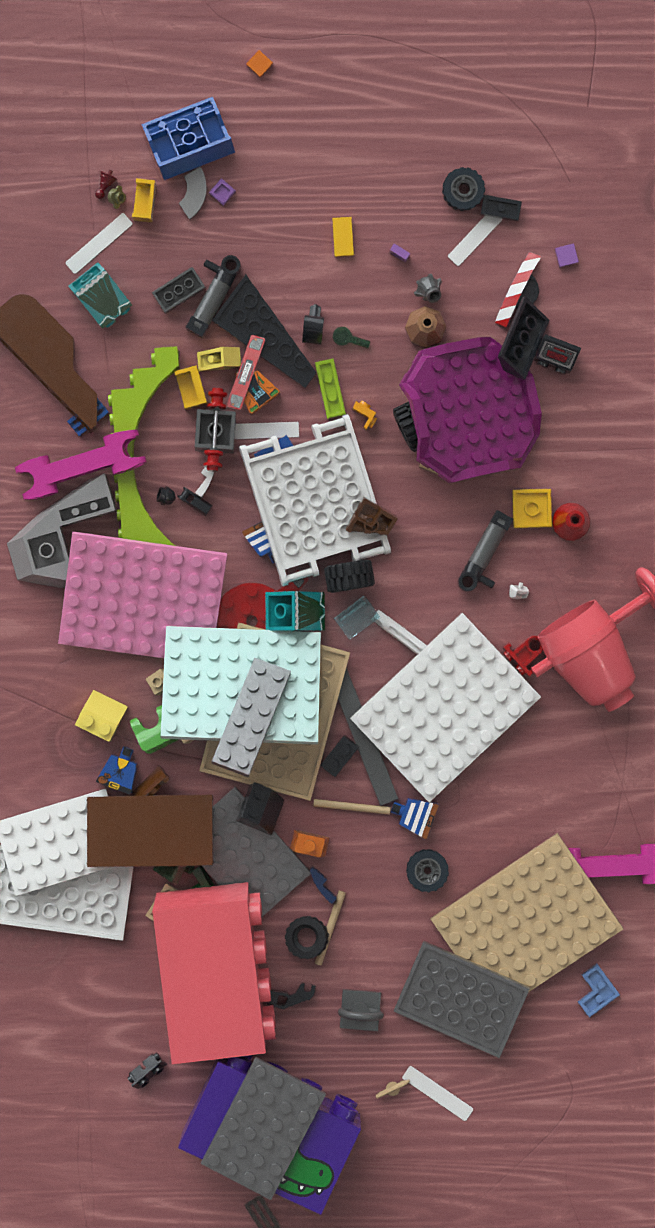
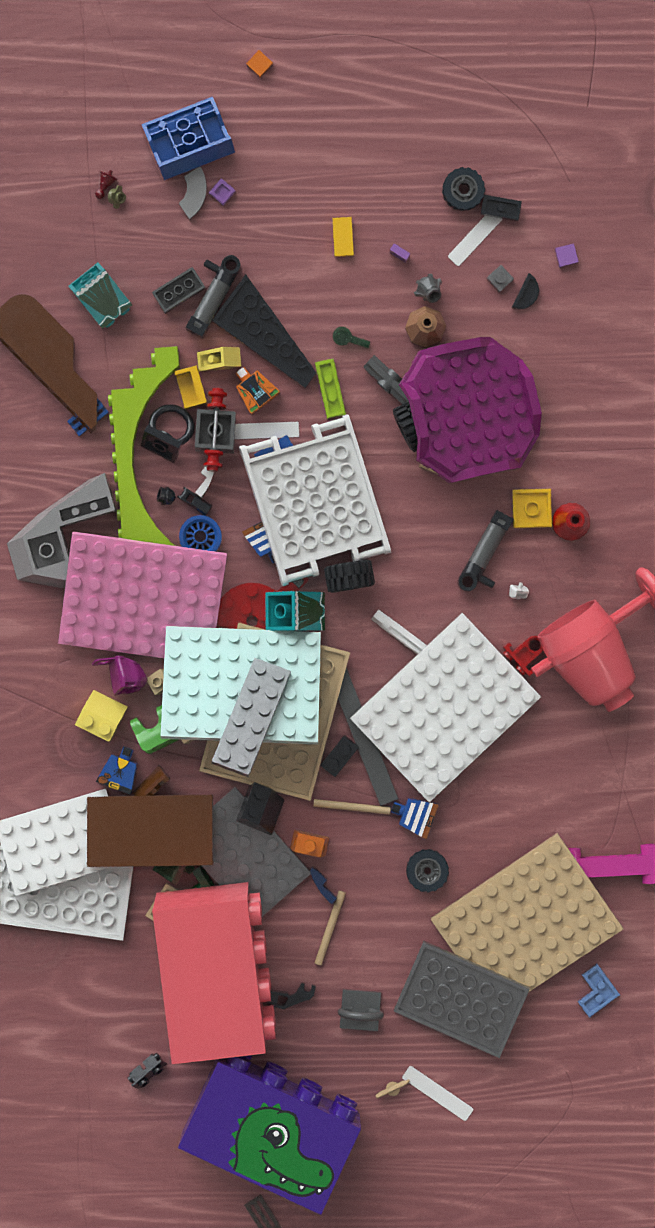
dark pink piece [15,430,147,500] -> none
white sticker [66,213,132,274] -> none
yellow panel [132,178,156,222] -> none
flat silver plate [201,1057,326,1200] -> none
sticker [227,335,265,410] -> none
black tyre [285,916,329,959] -> none
black beam [302,304,324,345] -> none
clear light blue panel [334,596,380,640] -> none
reddish brown slope [345,497,398,535] -> none
light orange bracket [352,401,377,431] -> none
sticker [495,252,541,327] -> none
black slope [498,297,550,380] -> none
slope [534,334,581,375] -> none
none -> magenta piece [92,656,148,696]
none -> black tile [140,404,194,463]
none -> blue wheel [179,515,222,552]
none -> dark grey piece [363,355,409,404]
none -> flat silver plate [486,265,514,292]

